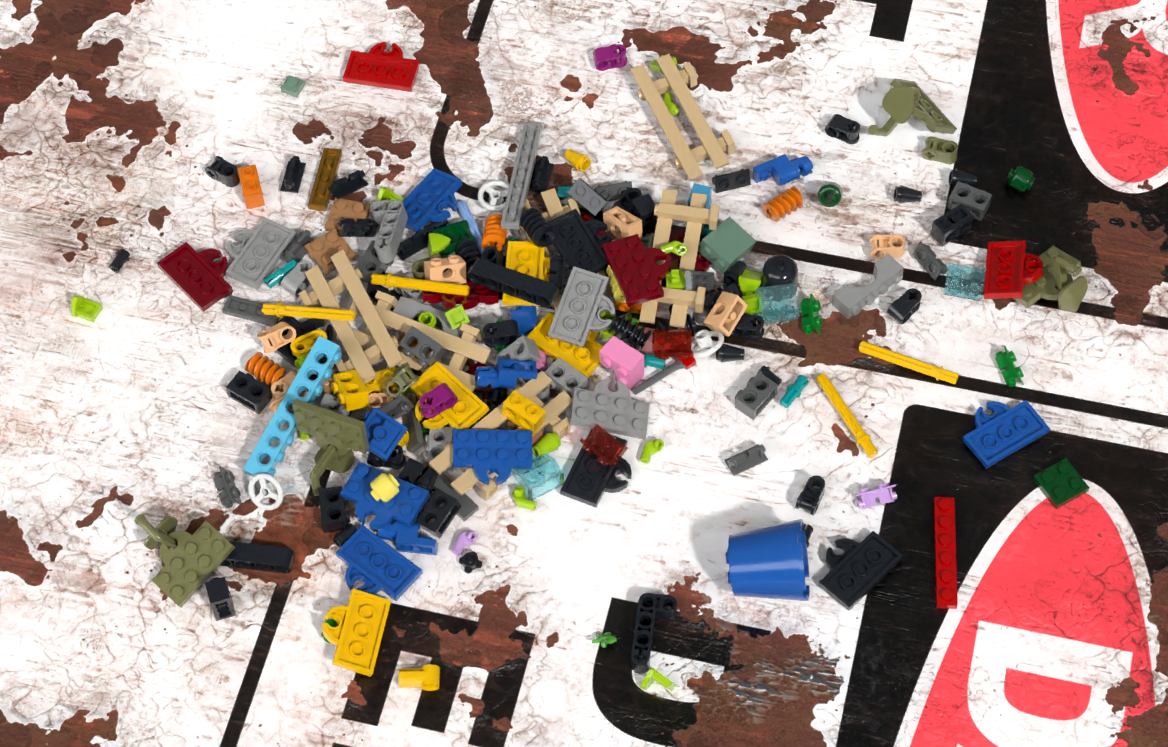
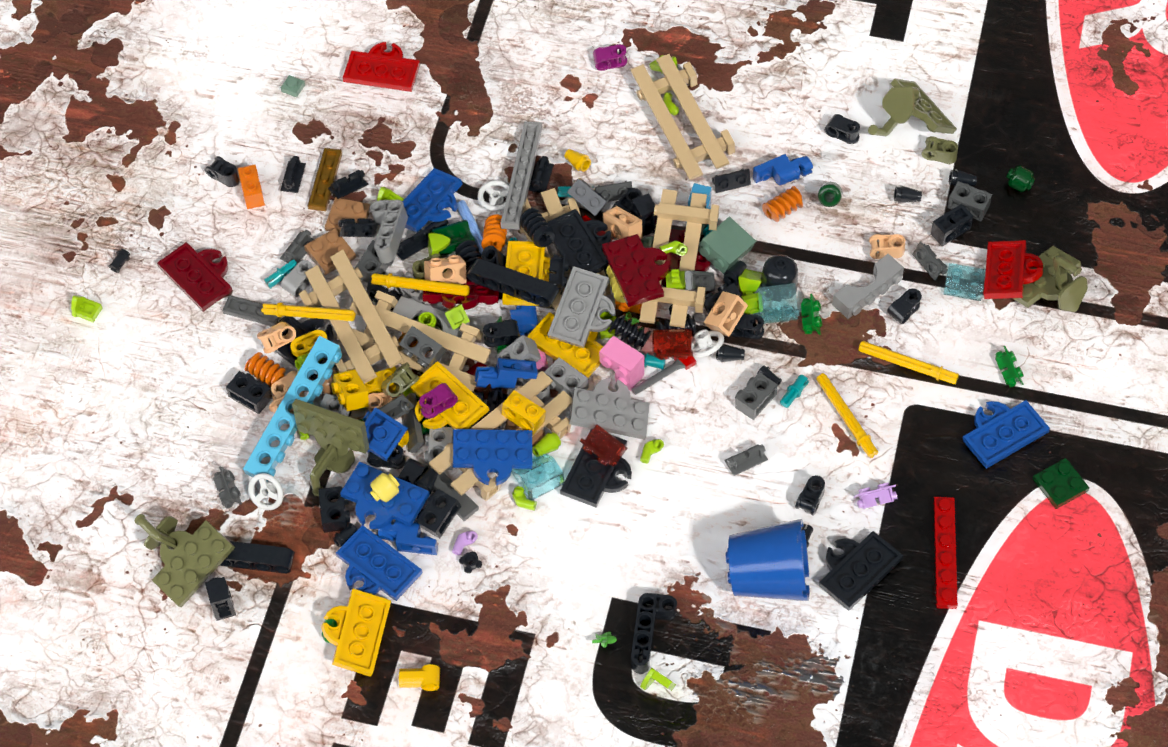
light grey plate [225,218,297,290] -> none

